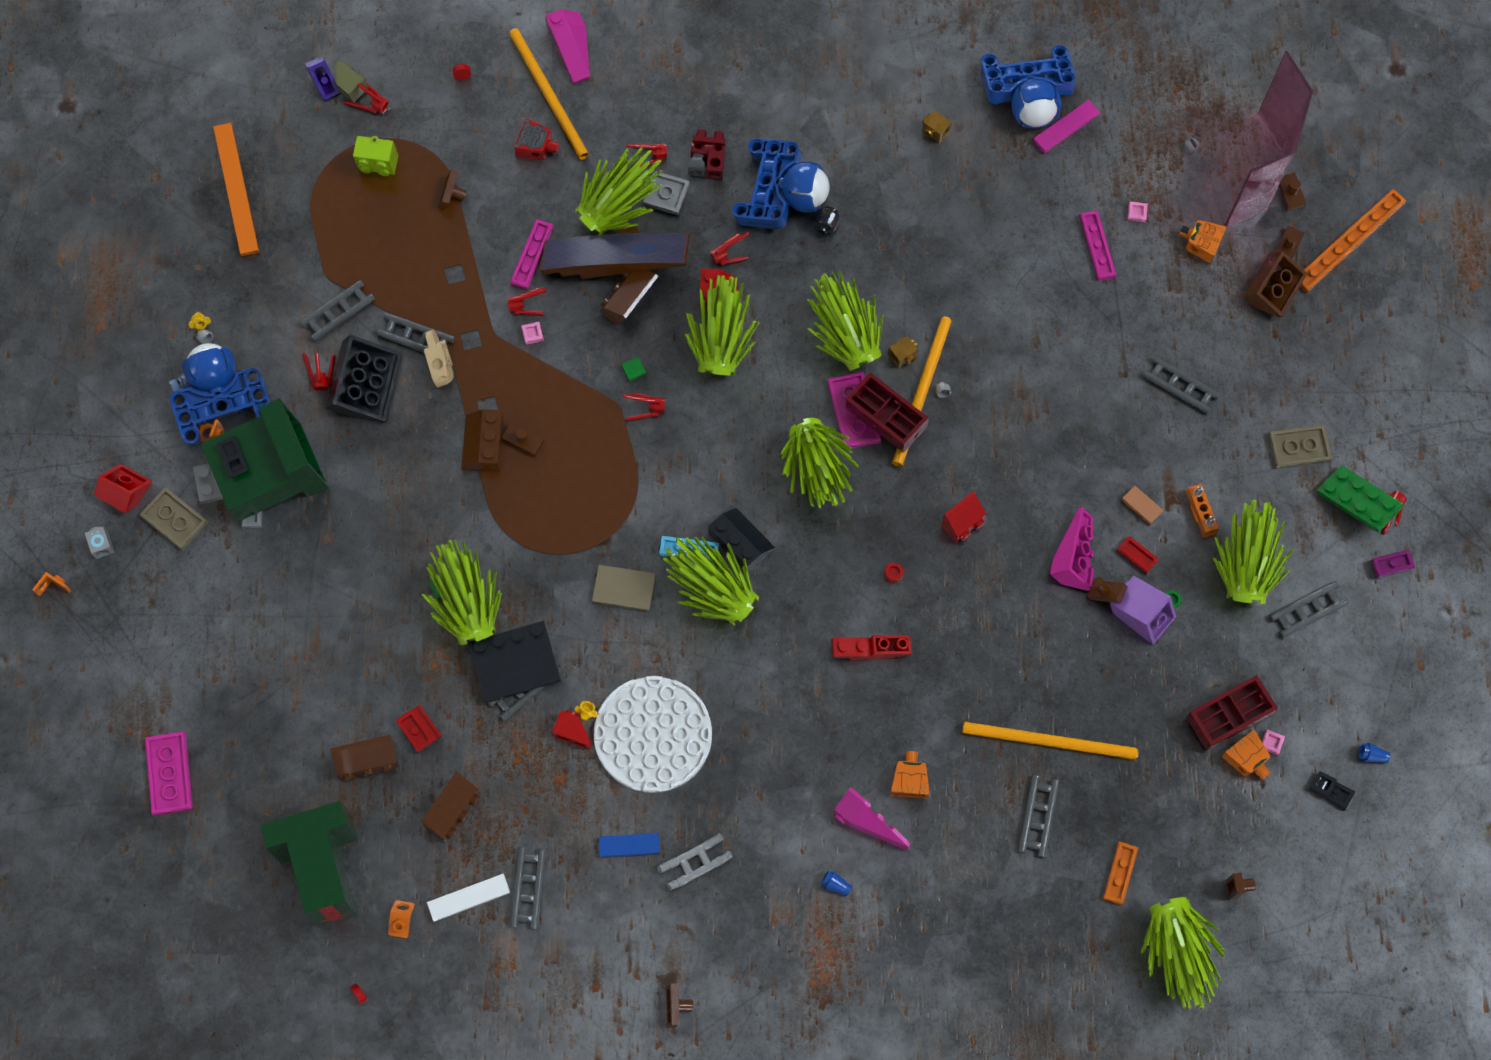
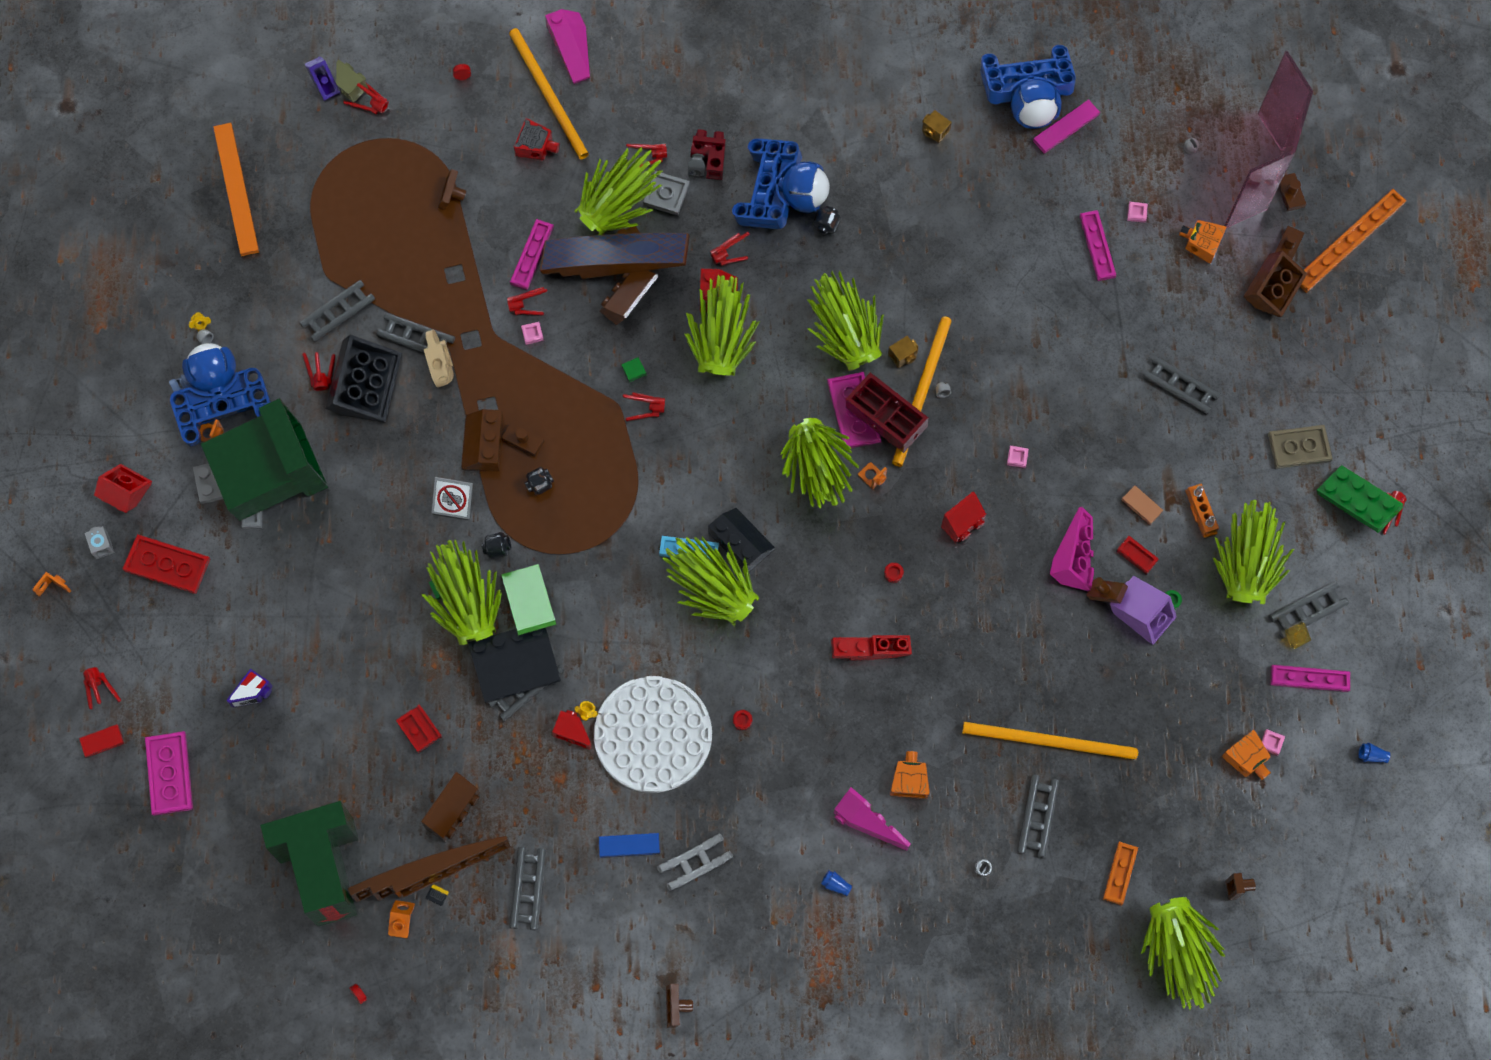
dark tan tile [139,487,209,551] -> none
black slope [217,436,249,478] -> none
reddish brown slope [330,735,400,782] -> none
lime brick [353,136,399,176] -> none
white tile [427,874,510,922] -> none
dark tan tile [592,565,656,612] -> none
dark red brick [1186,675,1278,751] -> none
black slope [1310,771,1356,810] -> none
magenta plate [1371,549,1415,578] -> none
none -> red tile [79,724,125,758]
none -> red plant [83,667,121,709]
none -> red plate [123,534,211,594]
none -> slope [226,669,273,707]
none -> reddish brown slope [348,836,511,902]
none -> black sticker [426,884,449,906]
none -> piece [432,477,473,519]
none -> black head [482,532,512,559]
none -> tile [501,564,556,635]
none -> black head [524,467,554,495]
none -> red tile [733,710,752,730]
none -> orange bracket [858,462,887,489]
none -> light grey hinge [975,860,992,876]
none -> bright pink tile [1007,446,1029,468]
none -> dark pink tile [1271,665,1350,692]
none -> clear yellow plate [1285,622,1311,649]

